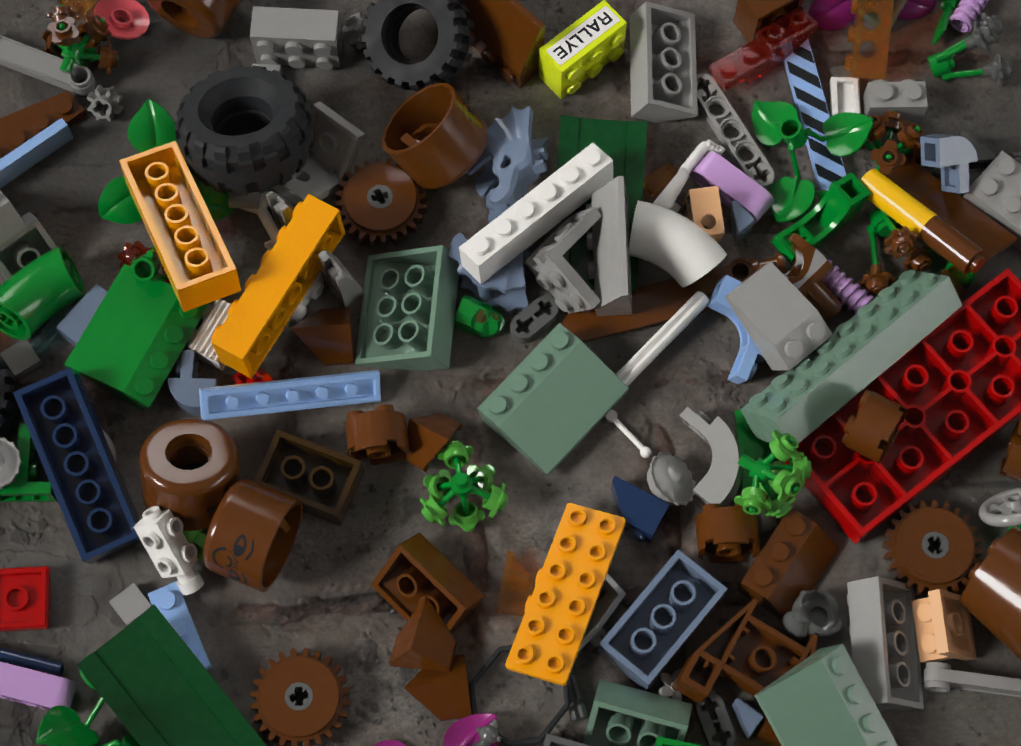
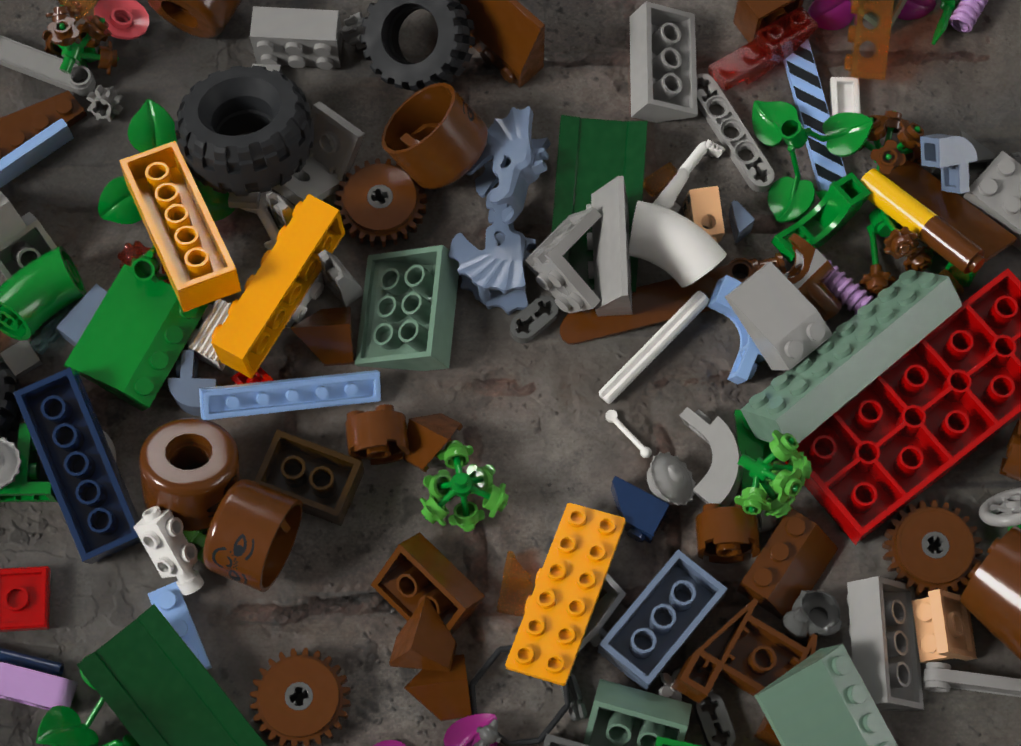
light grey tile [109,583,152,626] -> none
green rock [454,295,506,339] -> none
white brick [459,143,613,284] -> none
sand green slope [477,323,629,476] -> none
neon yellow brick [538,0,627,99] -> none
lavender beam [691,151,774,224] -> none
sand blue slope [731,698,763,740] -> none
reddish brown brick [842,390,908,464] -> none
light grey brick [862,79,928,123] -> none
dark grey plant [927,12,1012,87] -> none

